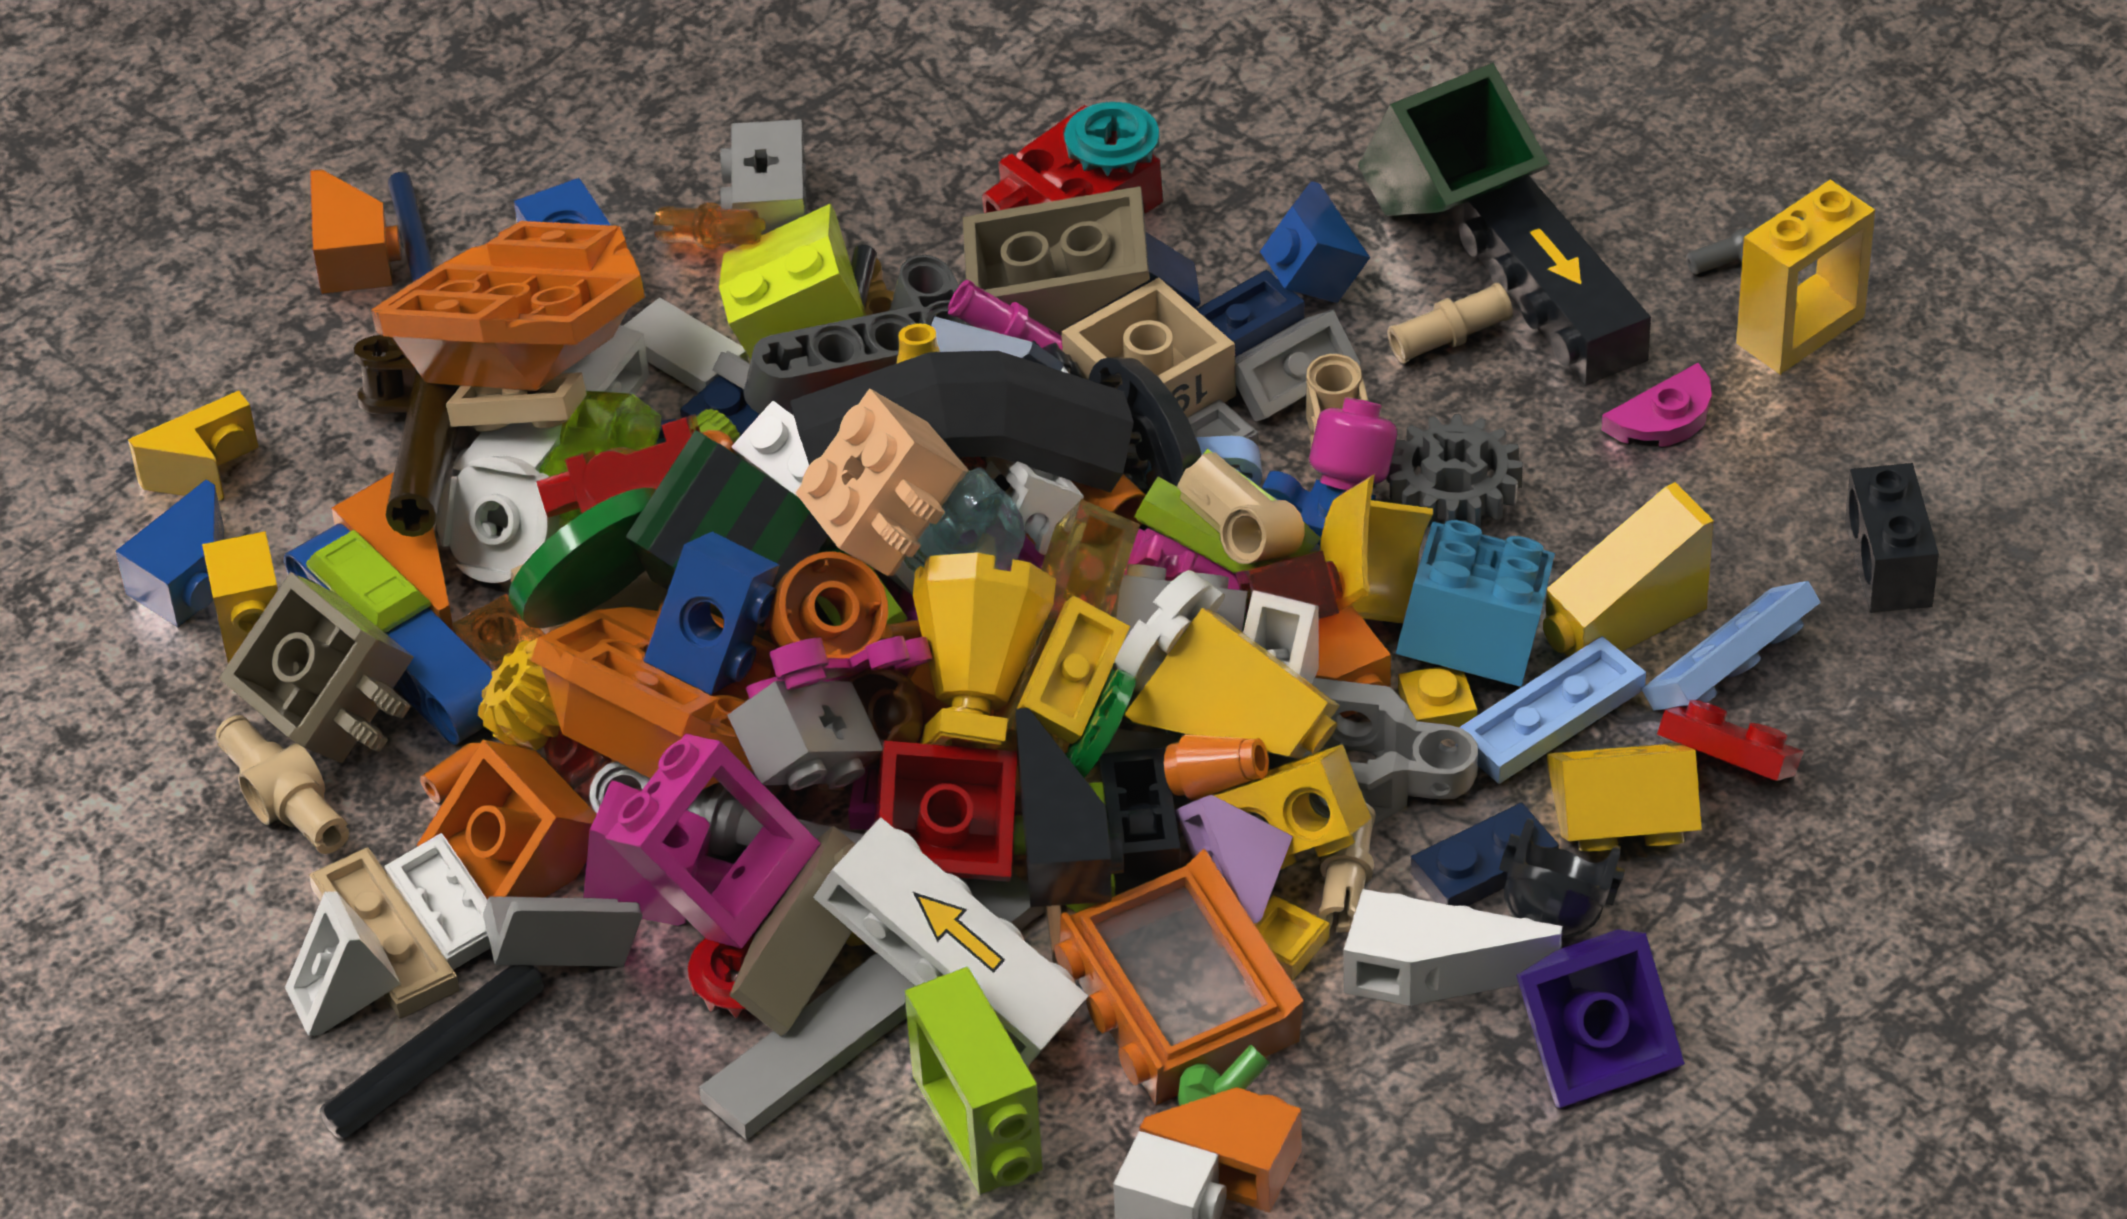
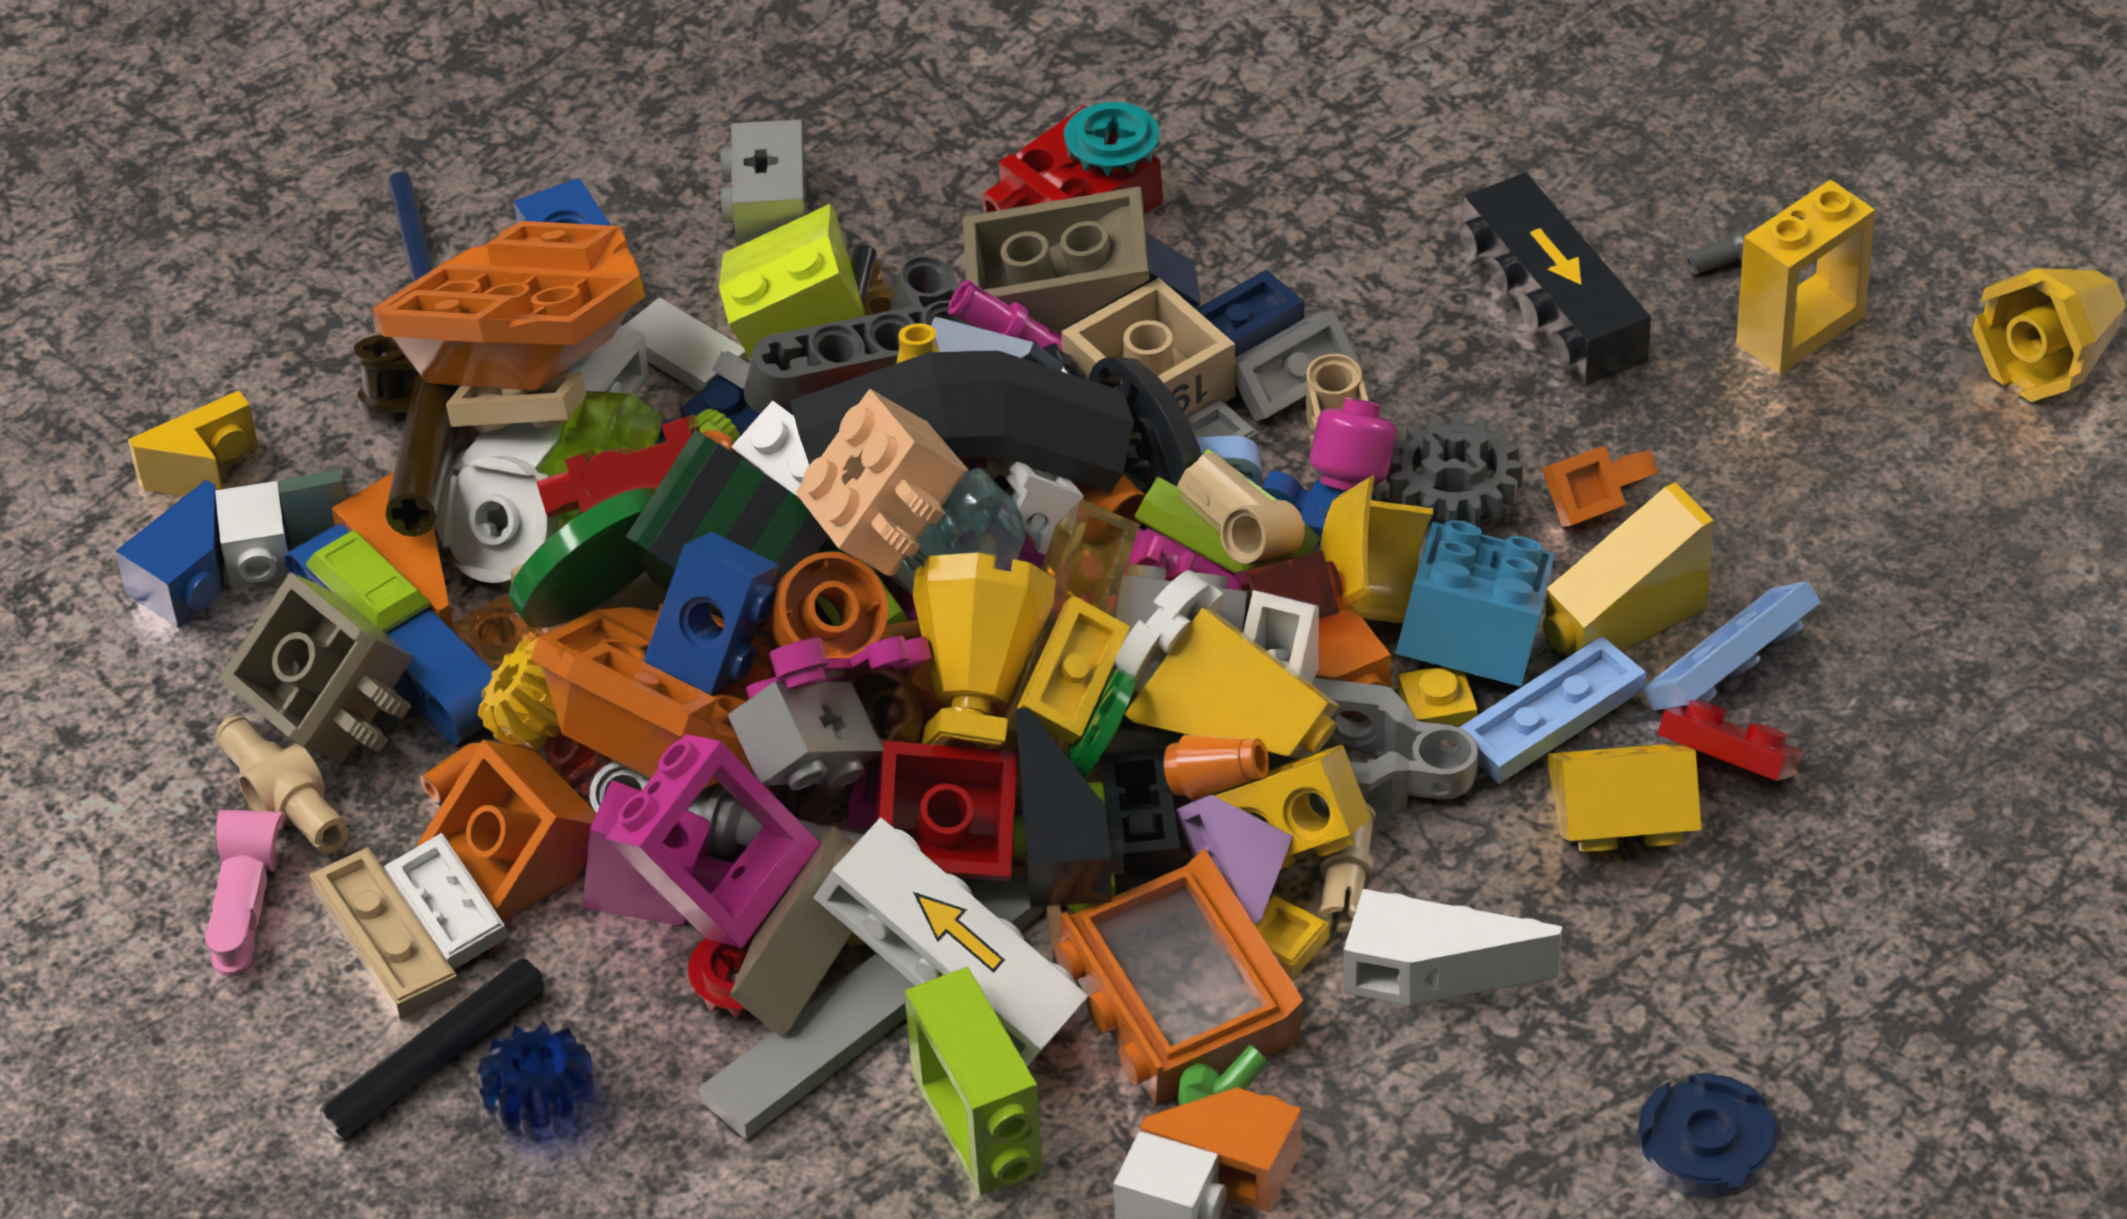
yellow brick [202,531,278,664] -> none
white slope [285,891,401,1036] -> none
orange slope [310,169,402,294] -> none
light grey panel [483,897,643,966] -> none
clear orange axle [653,202,766,250] -> none
blue slope [1260,181,1370,303] -> none
dark green slope [1358,63,1550,216] -> none
tan pin [1387,283,1513,364] -> none
dark blue plate [1411,802,1559,906] -> none
black cap [1499,818,1625,939] -> none
dark purple slope [1516,929,1685,1108] -> none
dark pink plate [1601,363,1712,447] -> none
black brick [1845,463,1939,613] -> none
none -> bright pink piece [205,810,286,977]
none -> white brick [215,481,289,587]
none -> sand green slope [278,469,346,549]
none -> clear blue gear [477,1020,595,1140]
none -> orange plate [1542,446,1659,527]
none -> dark blue tile [1637,1073,1778,1199]
none -> yellow cone [1972,268,2126,402]

